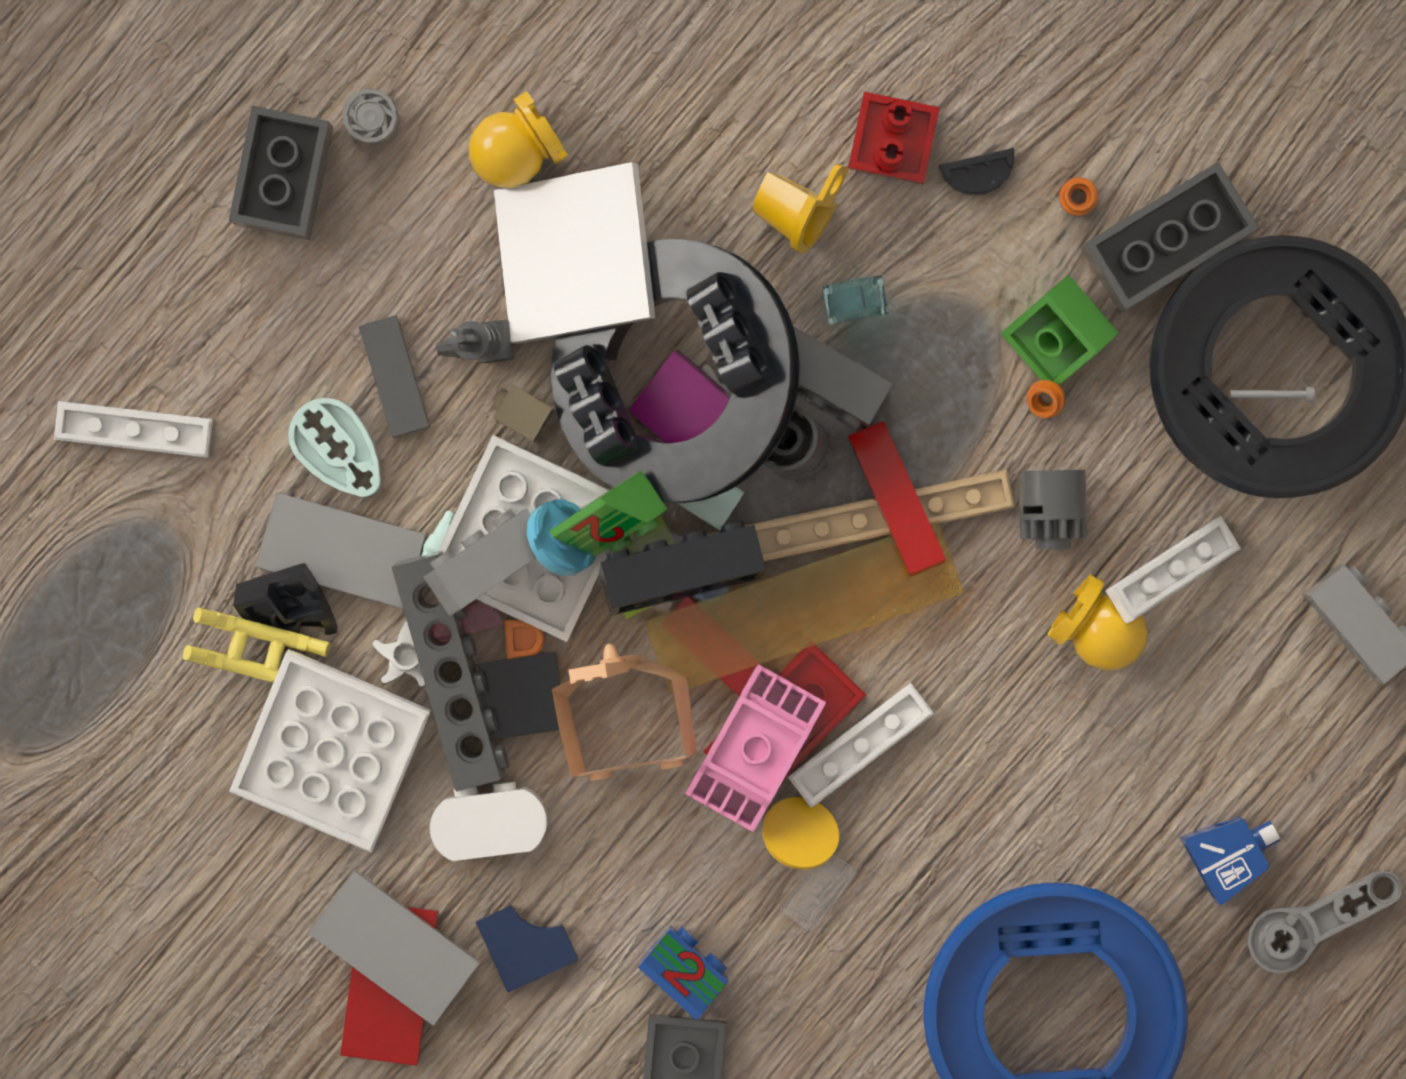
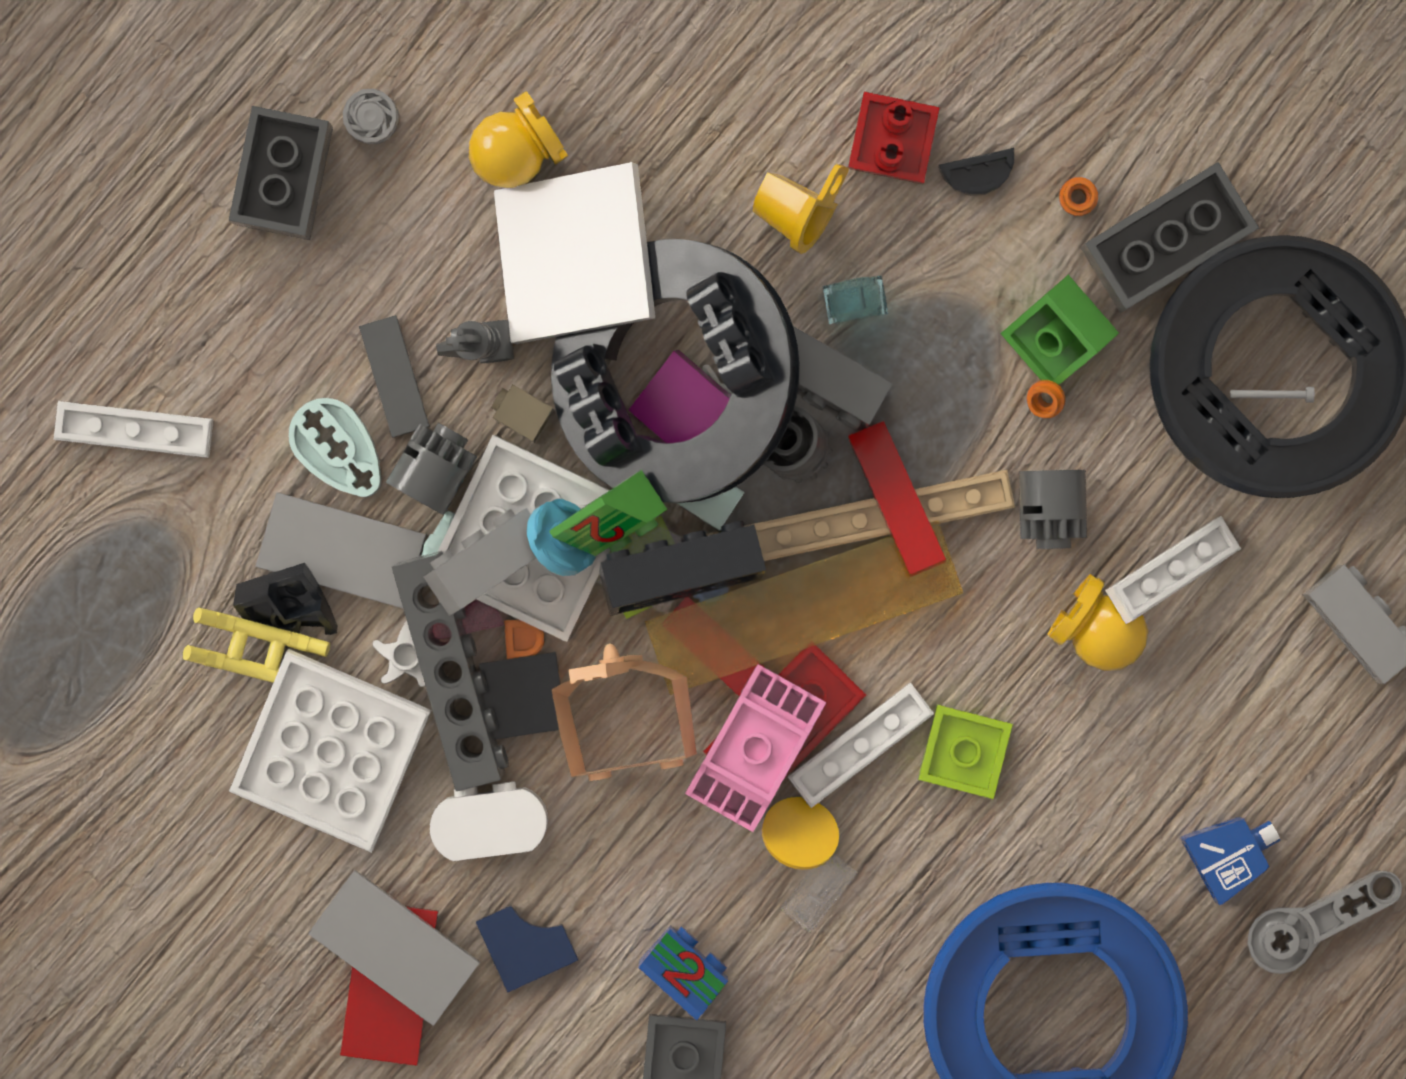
none -> dark grey gear [386,423,477,515]
none -> lime tile [918,704,1013,799]

